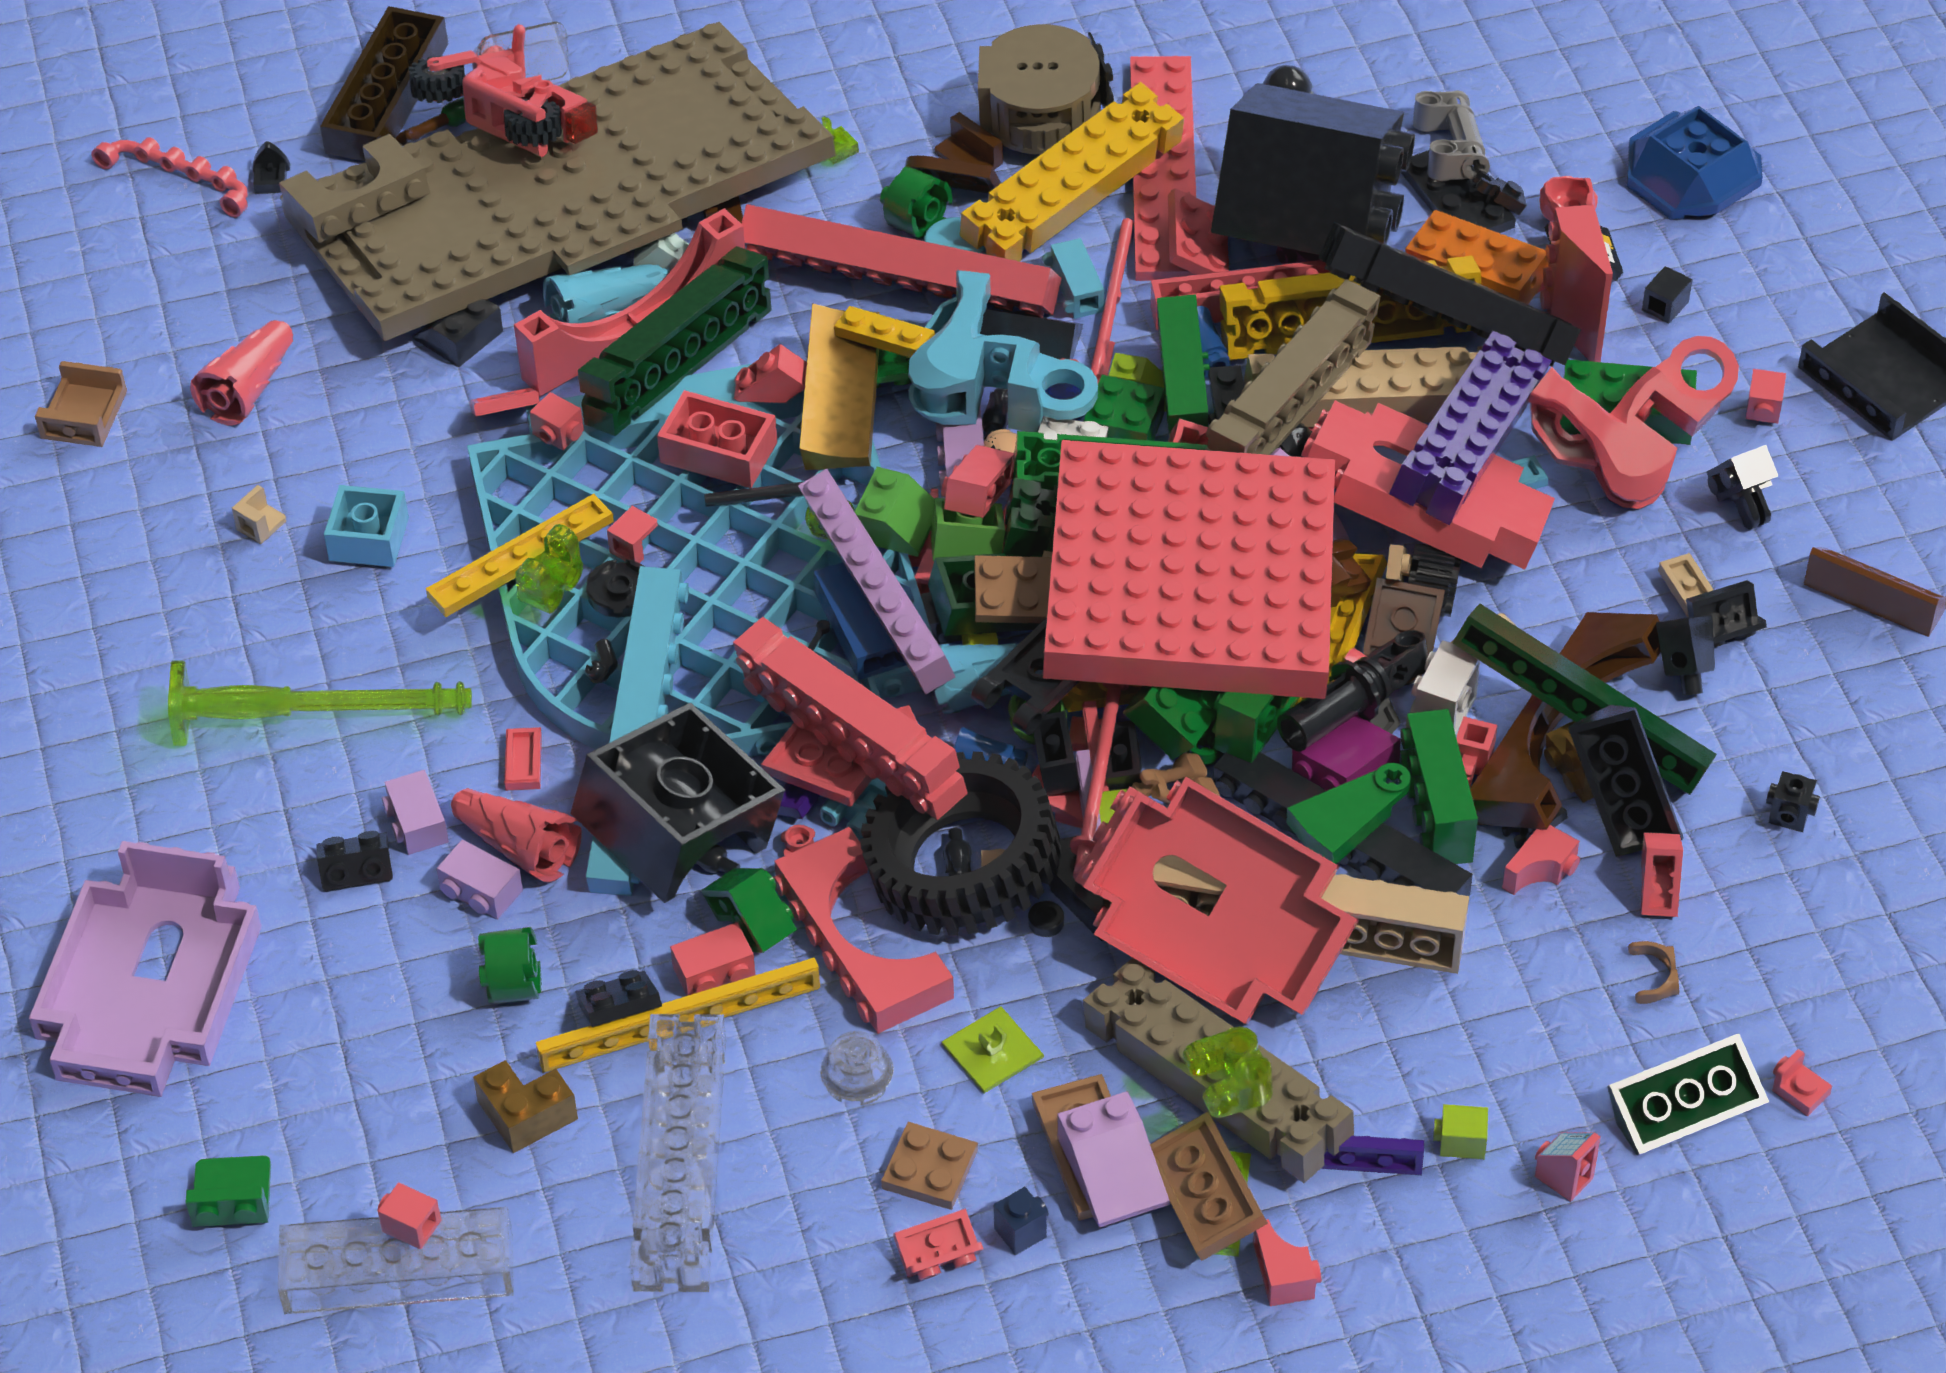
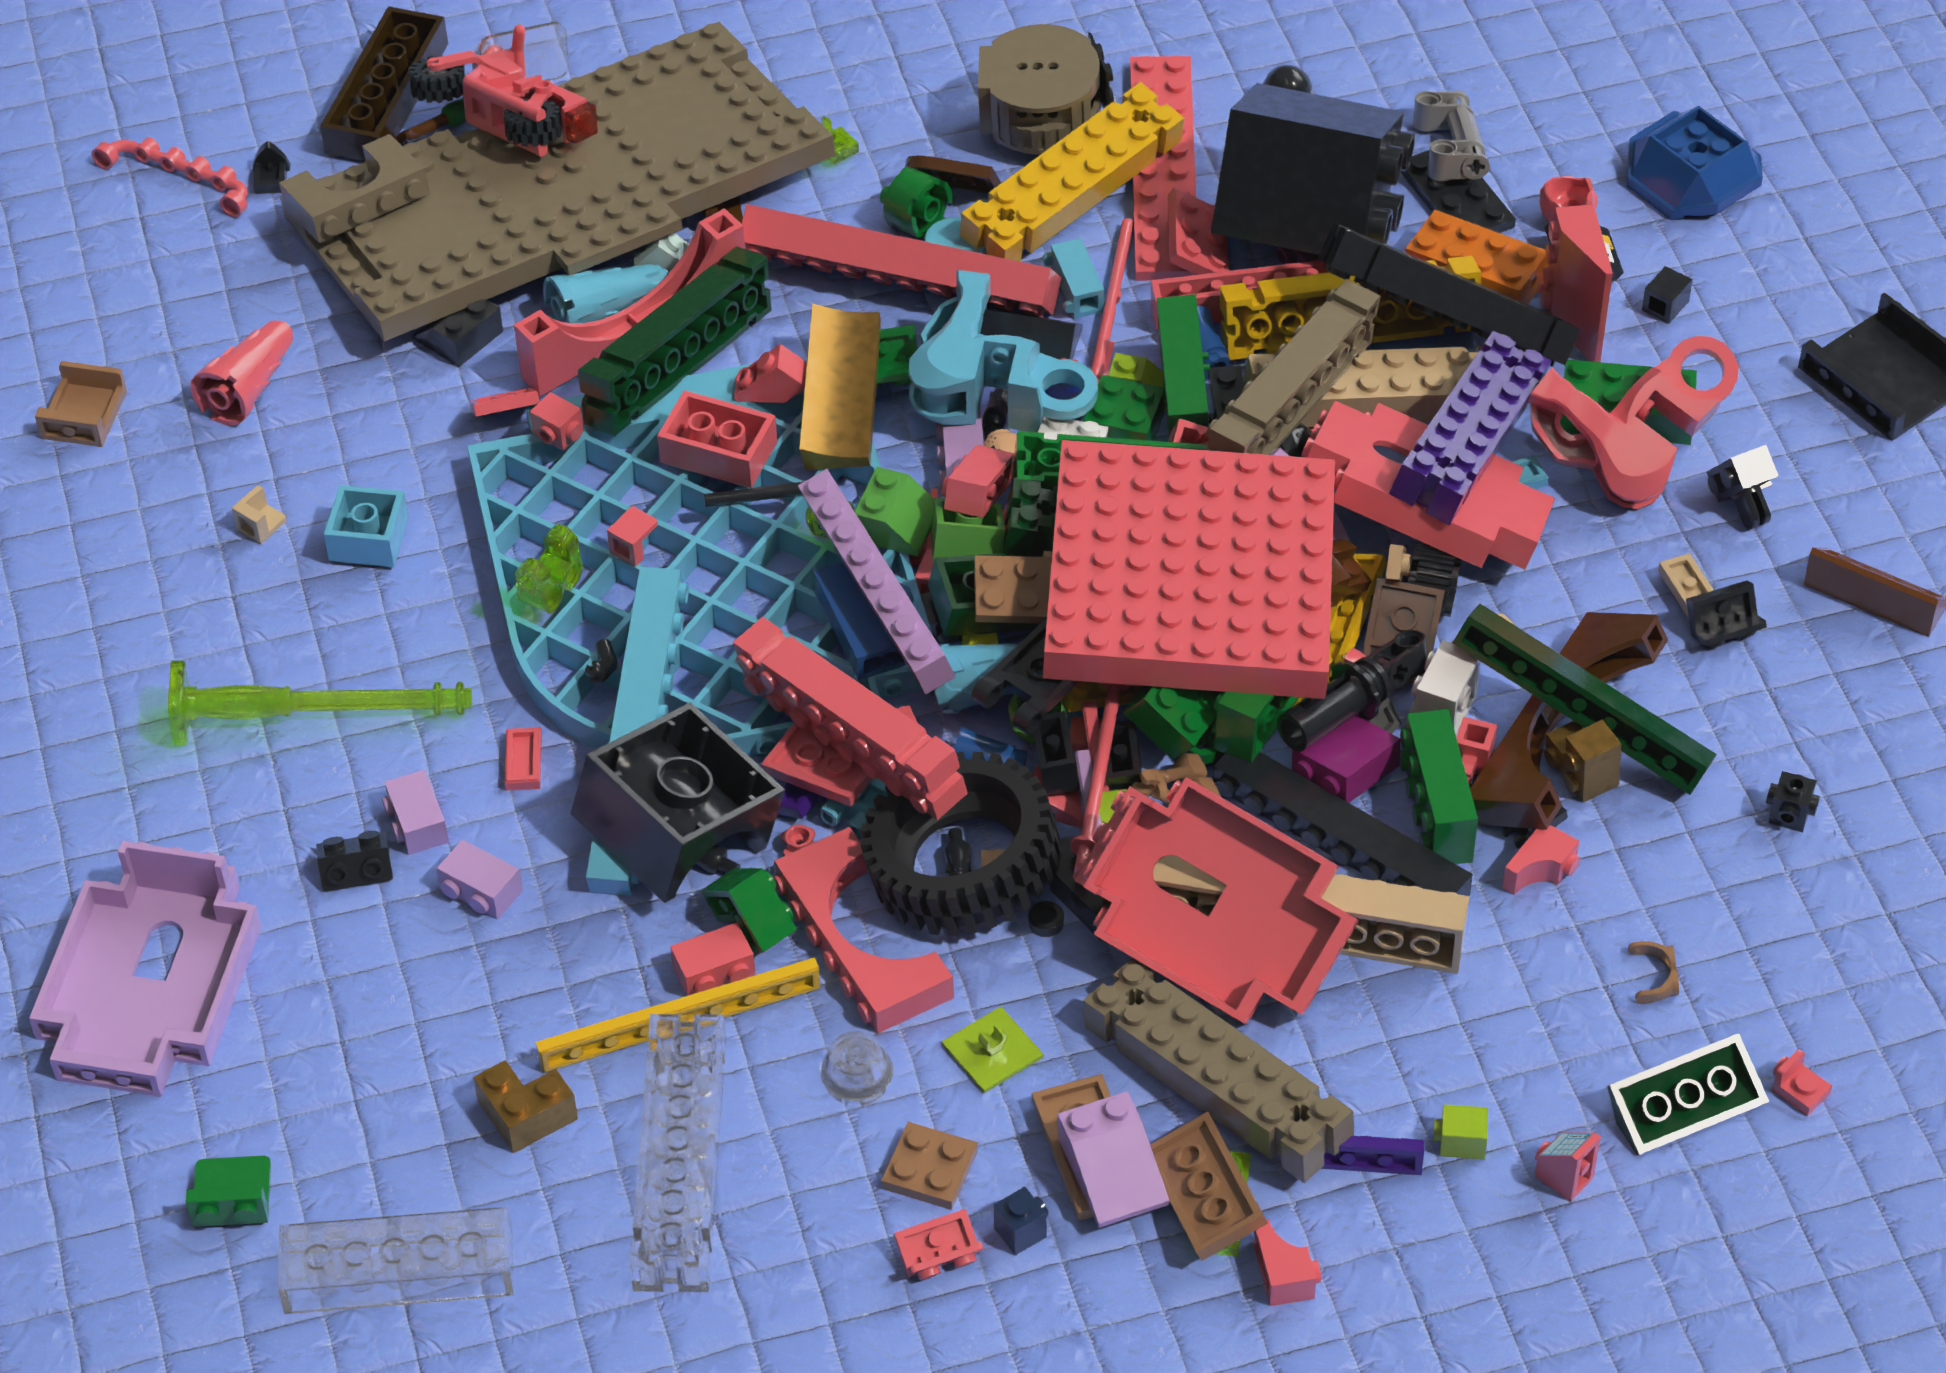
coral brick [377,1182,442,1250] -> none
yellow plate [425,494,614,618] -> none
coral cone [451,788,582,882] -> none
green brick [478,927,542,1004] -> none
black plate [575,970,662,1027] -> none
black tile [586,559,645,618] -> none
black hinge [808,620,830,651] -> none
yellow plate [834,306,935,358] -> none
reddish brown panel [934,112,1003,170] -> none
clear neon green piece [1182,1027,1273,1118] -> none
green piece [1286,763,1411,864] -> none
black plate [1473,170,1527,215] -> none
black slope [1568,705,1684,857] -> none
coral arch [1640,833,1683,917] -> none
black torso [1656,615,1715,695] -> none
coral brick [1745,369,1786,424] -> none

